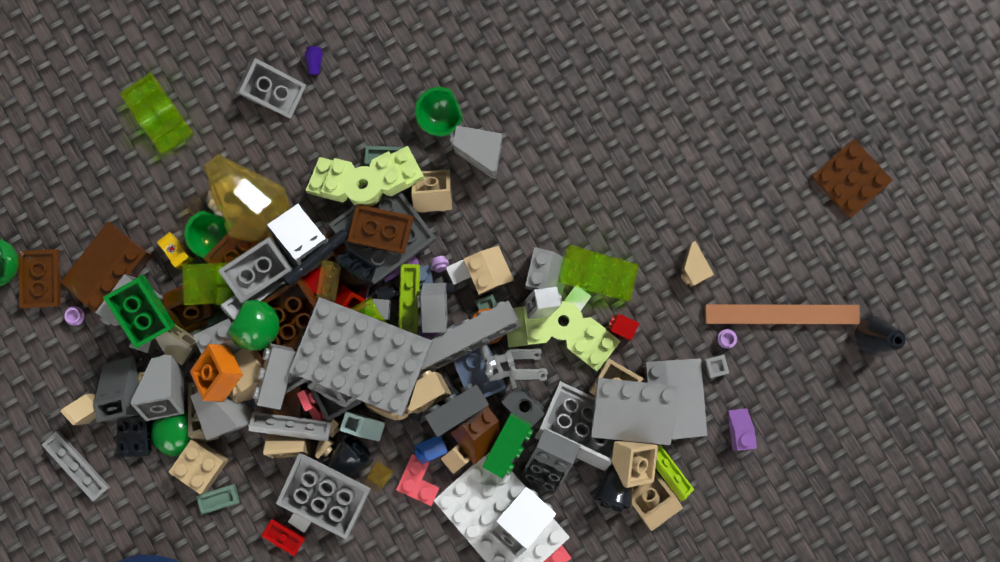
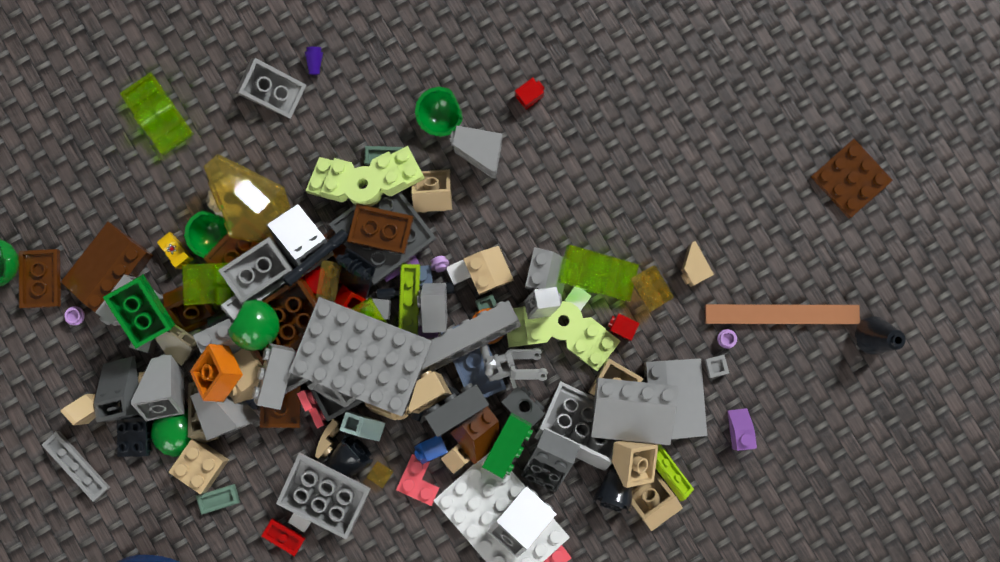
light grey plate [248,412,332,441] -> none
tan slope [263,434,311,459] -> none
none -> red brick [514,77,545,110]
none -> clear yellow bracket [631,265,674,312]

